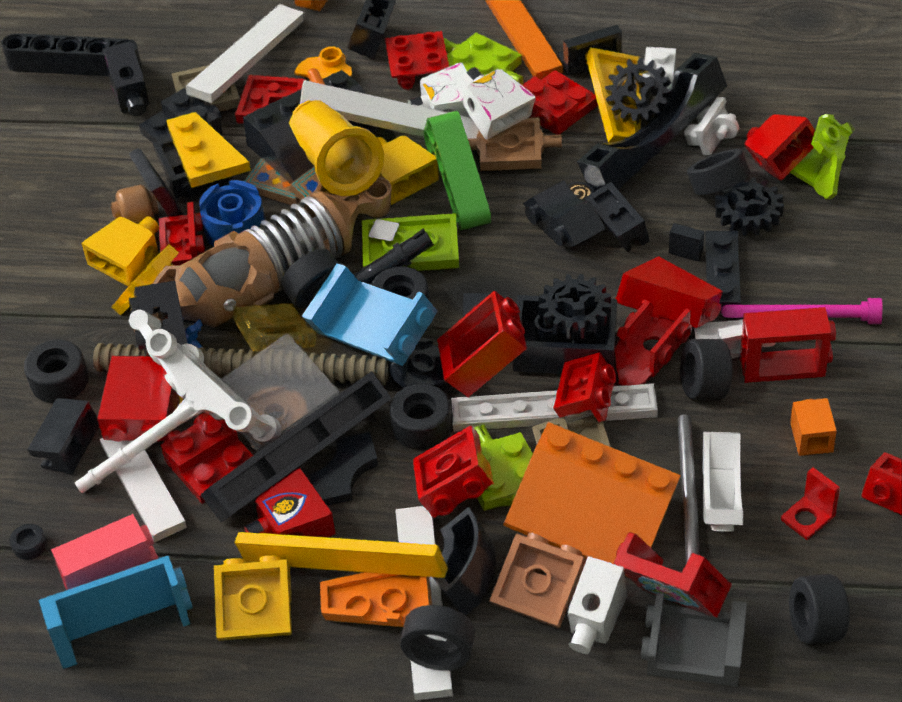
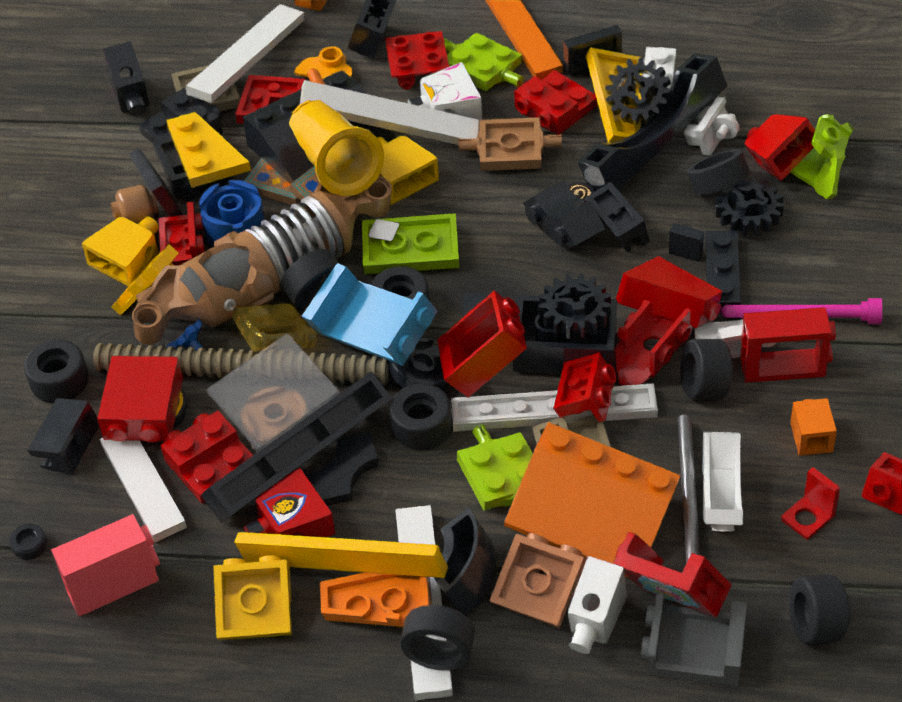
black beam [1,33,142,77] -> none
dark azure panel [39,555,193,669] -> none
white piece [75,310,281,493] -> none
black brick [129,281,187,356] -> none
black pin [354,228,435,285] -> none
red plate [413,425,494,518] -> none
bright green beam [424,111,491,231] -> none
white torso [463,67,536,140] -> none

